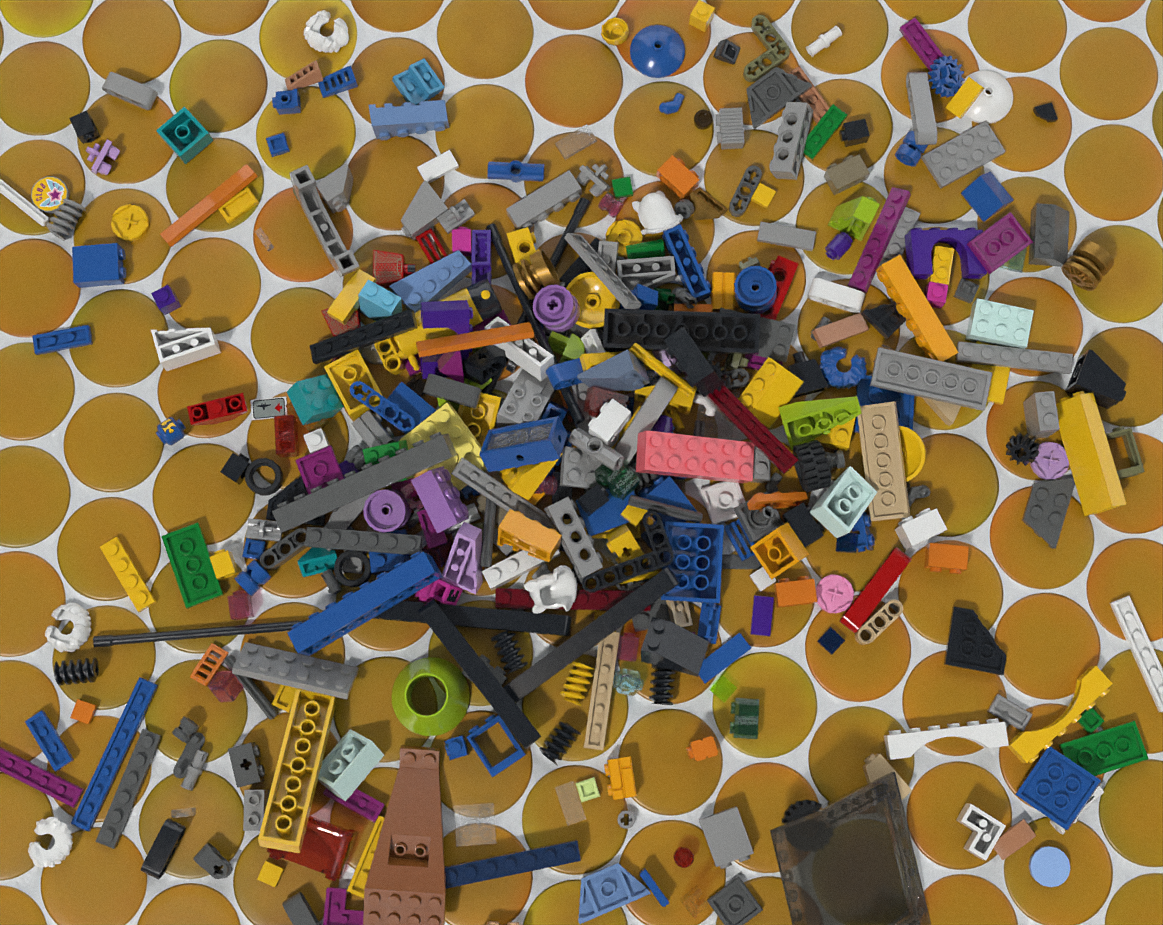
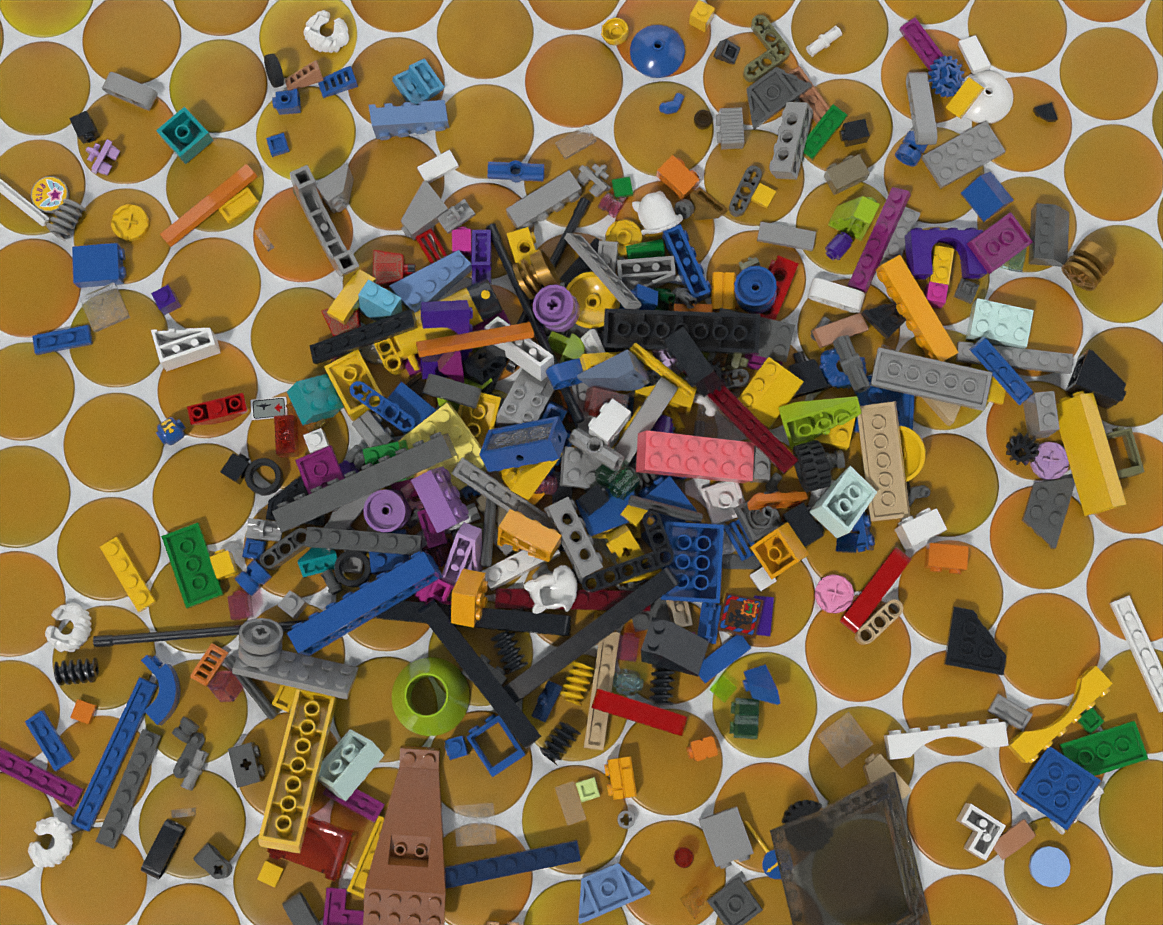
light grey brick [243,789,269,831] -> none
blue tile [639,868,669,907] -> none
orange brick [774,576,818,608] -> none
clear blue tile [817,627,845,655] -> none
none -> clear plate [79,282,130,332]
none -> blue arch [141,655,181,725]
none -> light grey wheel [238,618,283,668]
none -> black tyre [264,53,284,88]
none -> light grey brick [278,590,309,619]
none -> light orange brick [451,569,488,628]
none -> dark blue plate [531,680,562,722]
none -> red beam [591,689,688,736]
none -> tile [717,592,765,639]
none -> blue slope [742,664,781,705]
none -> blue piece [744,821,792,879]
none -> clear plate [817,712,873,768]
none -> dark grey piece [833,335,870,394]
none -> white tile [958,35,991,74]
none -> blue plate [969,337,1034,405]

